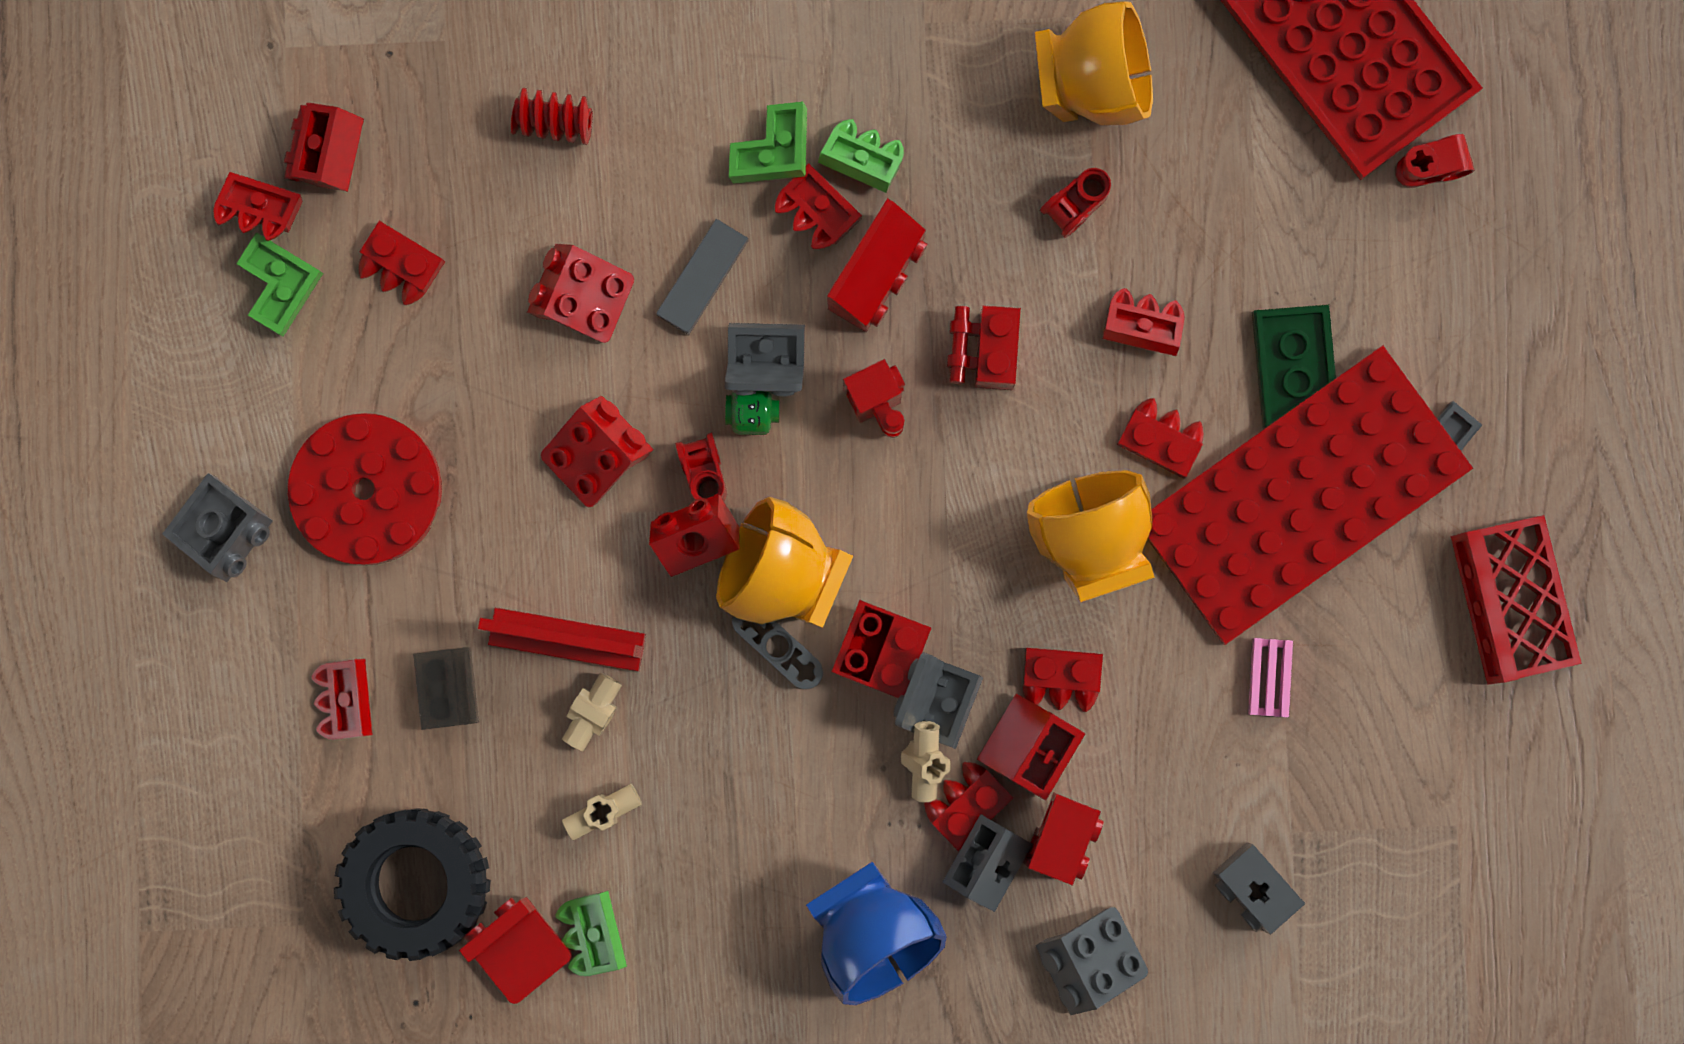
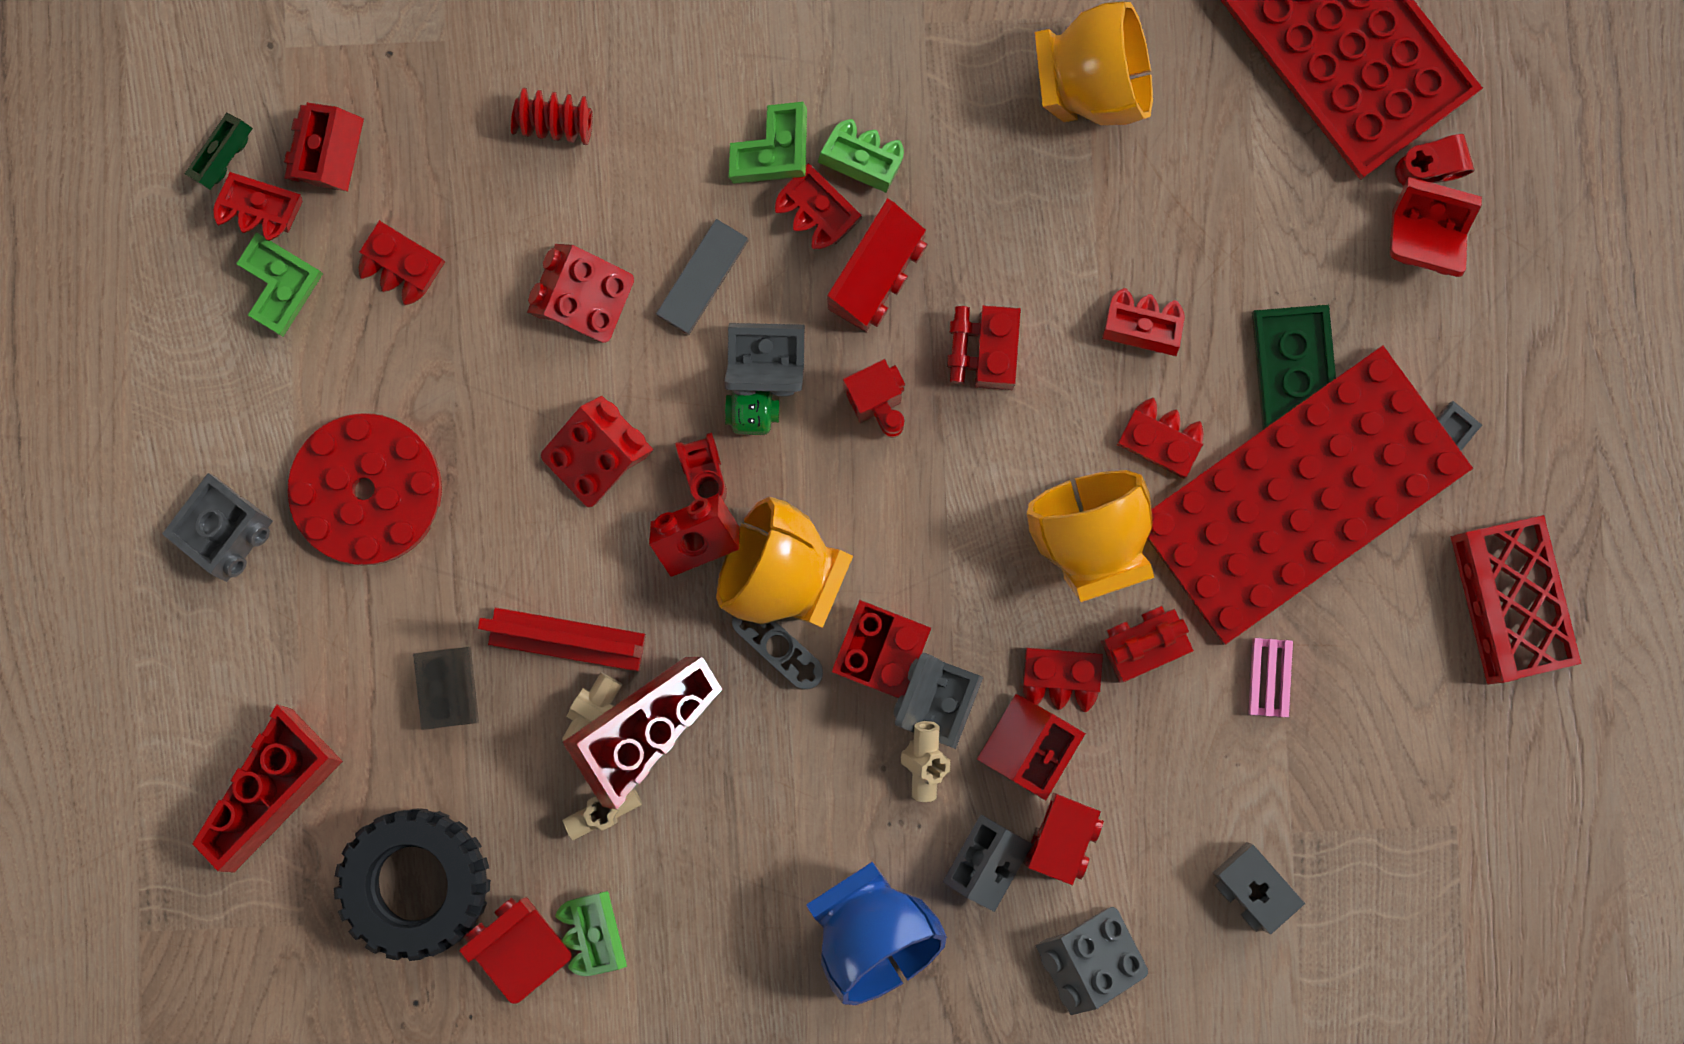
red plate [311,659,373,740] -> none
red plate [924,762,1013,851] -> none
red piece [1039,168,1111,238] -> none
none -> dark green plate [184,112,253,190]
none -> red wedge [192,704,343,873]
none -> red wedge [562,657,722,810]
none -> red brick [1100,606,1194,683]
none -> red bracket [1390,177,1482,277]

